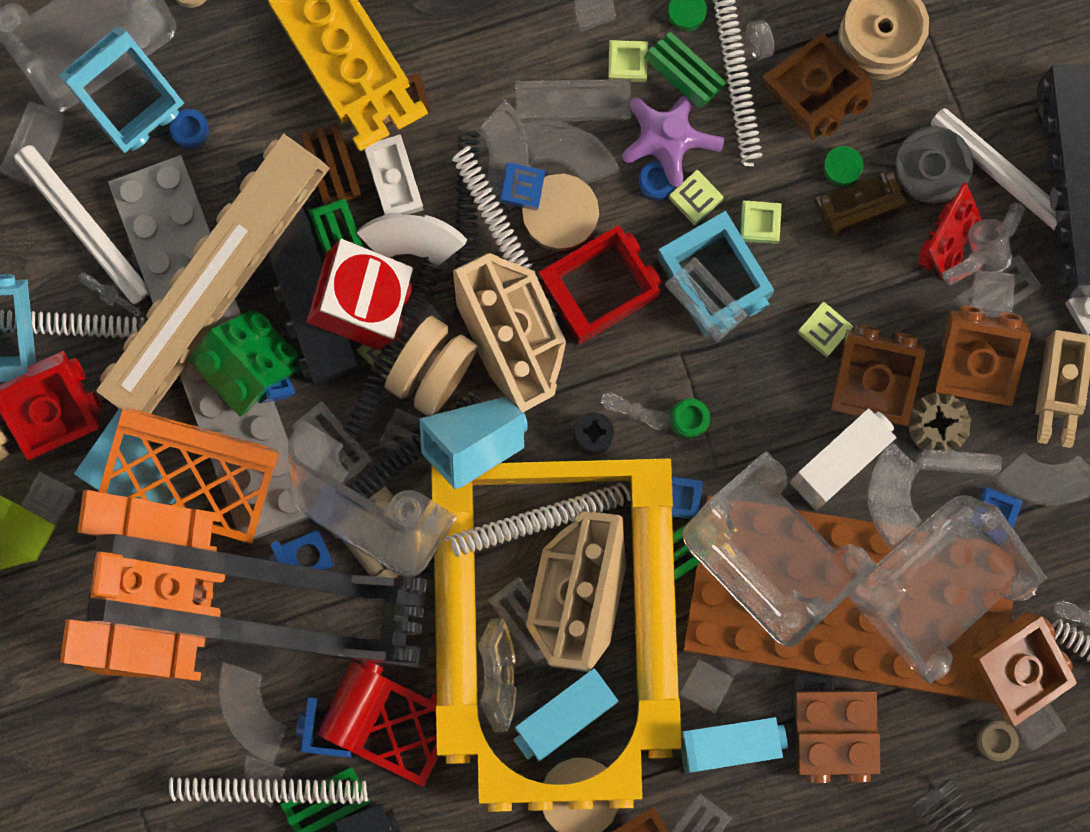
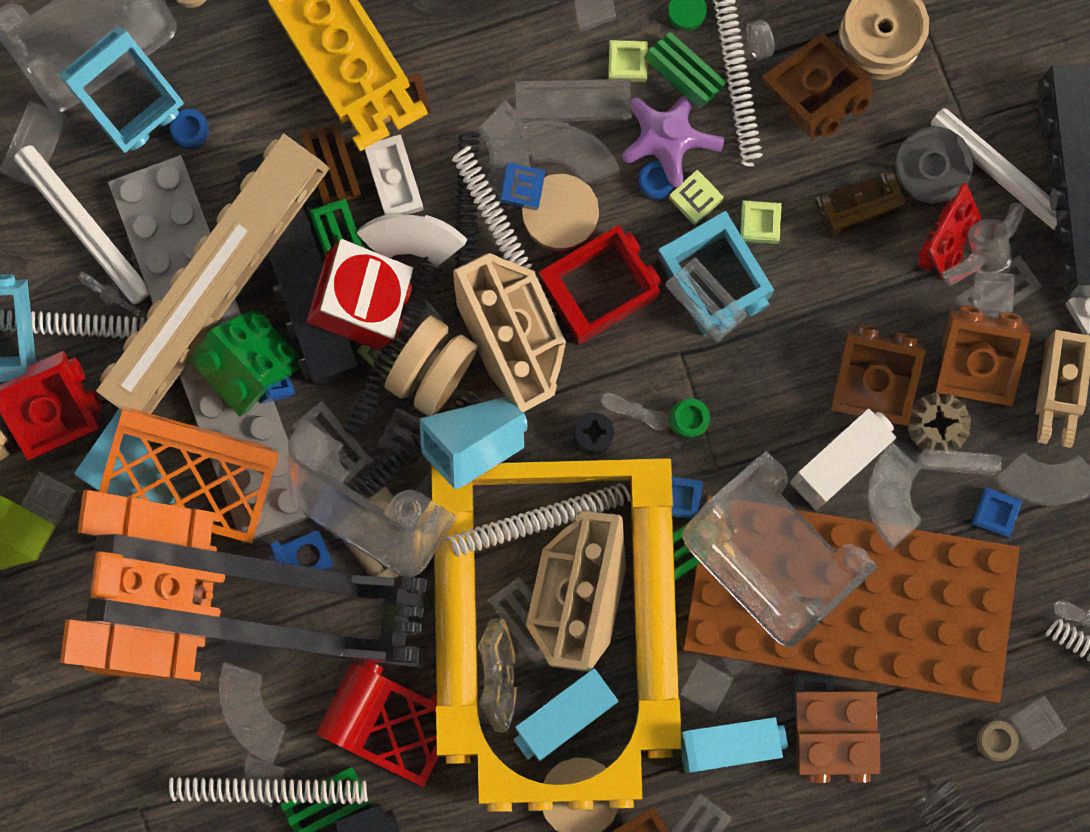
blue bracket [296,697,352,758] -> none
yellowish green tile [797,301,853,357] -> none
green tile [823,146,863,187] -> none
clear windscreen [849,495,1047,684] -> none
plate [972,612,1077,727] -> none

